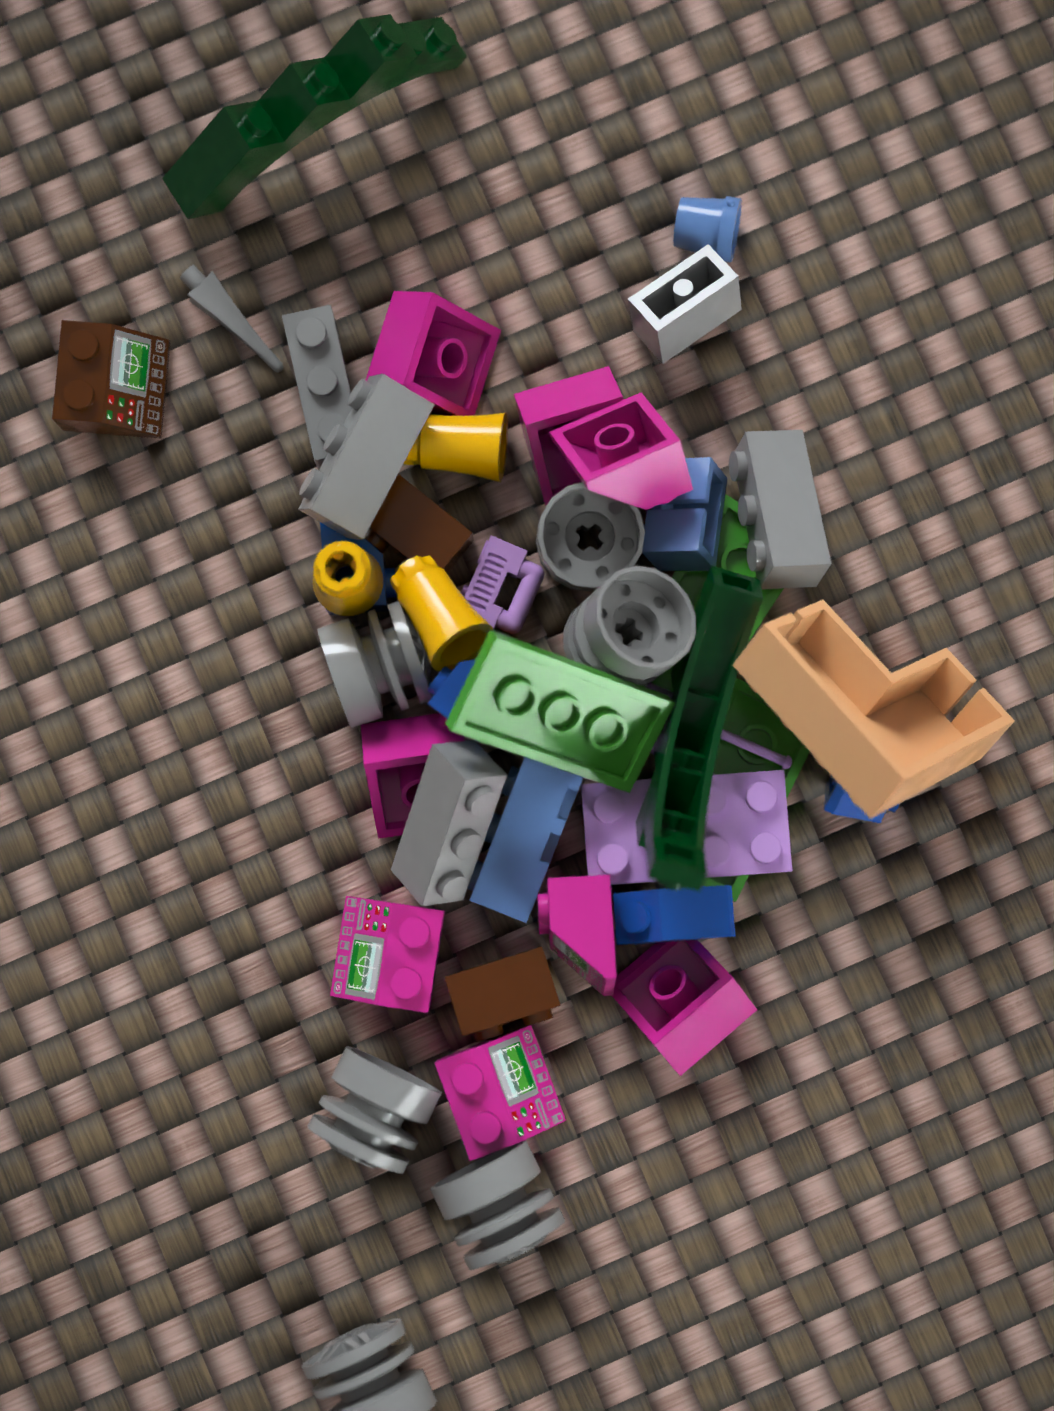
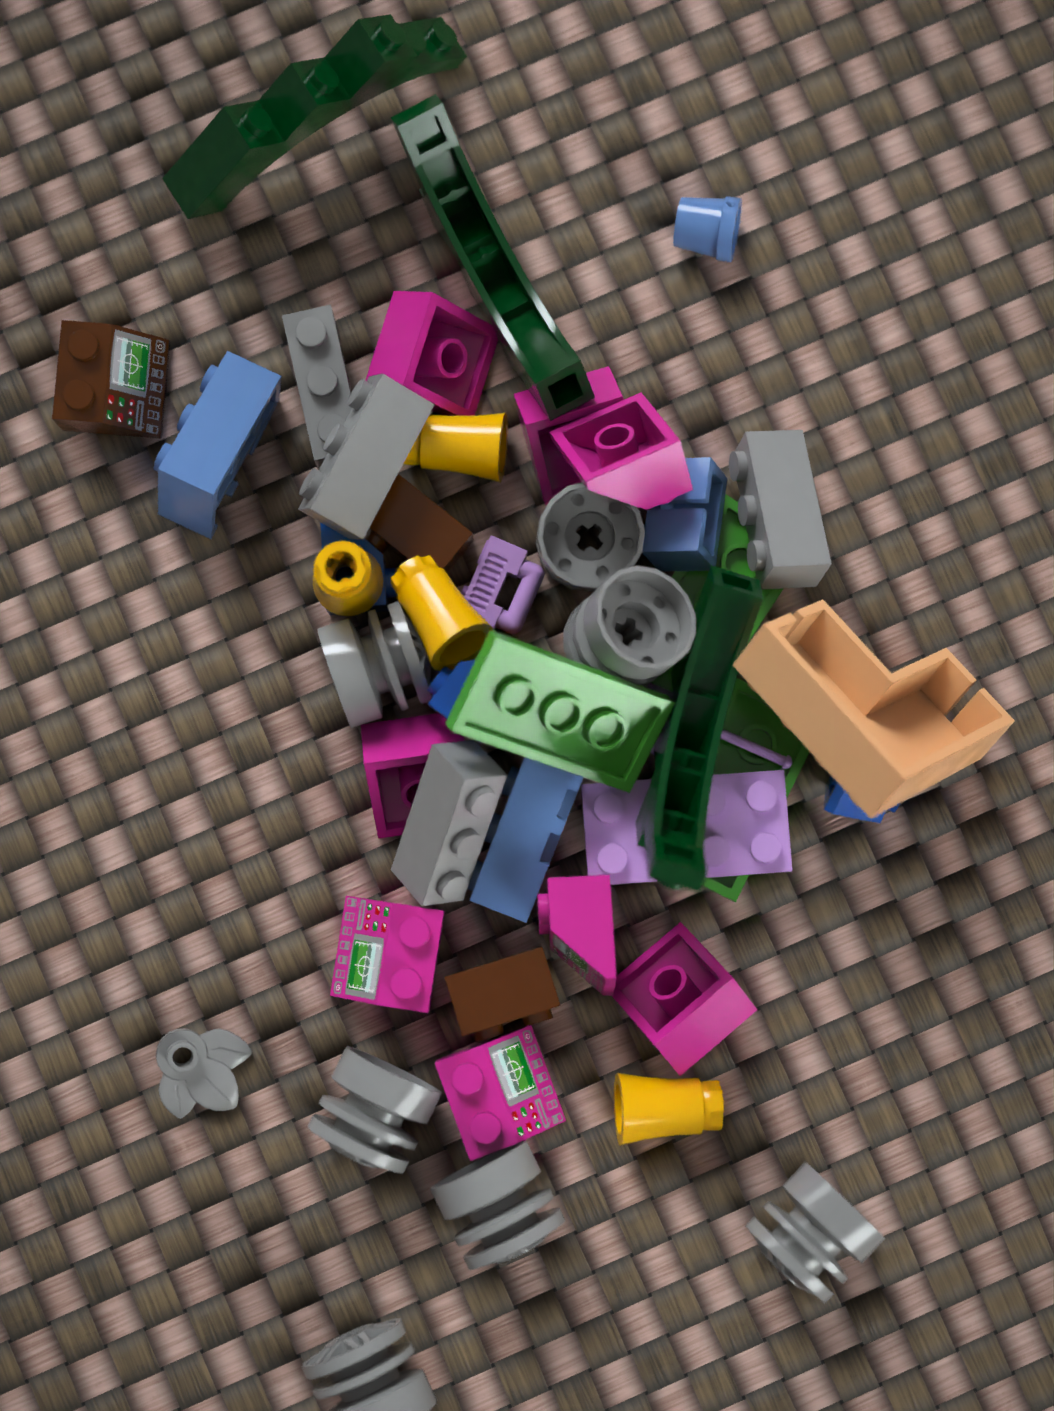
light grey piece [180,265,284,372] -> none
blue slope [613,885,736,945] -> none
light grey brick [628,244,742,364] -> none
none -> medium blue wedge [153,351,281,539]
none -> light grey plate [156,1028,252,1119]
none -> dark green arch [391,94,595,421]
none -> yellow plant [614,1073,724,1145]
none -> light grey wheel [745,1162,886,1303]

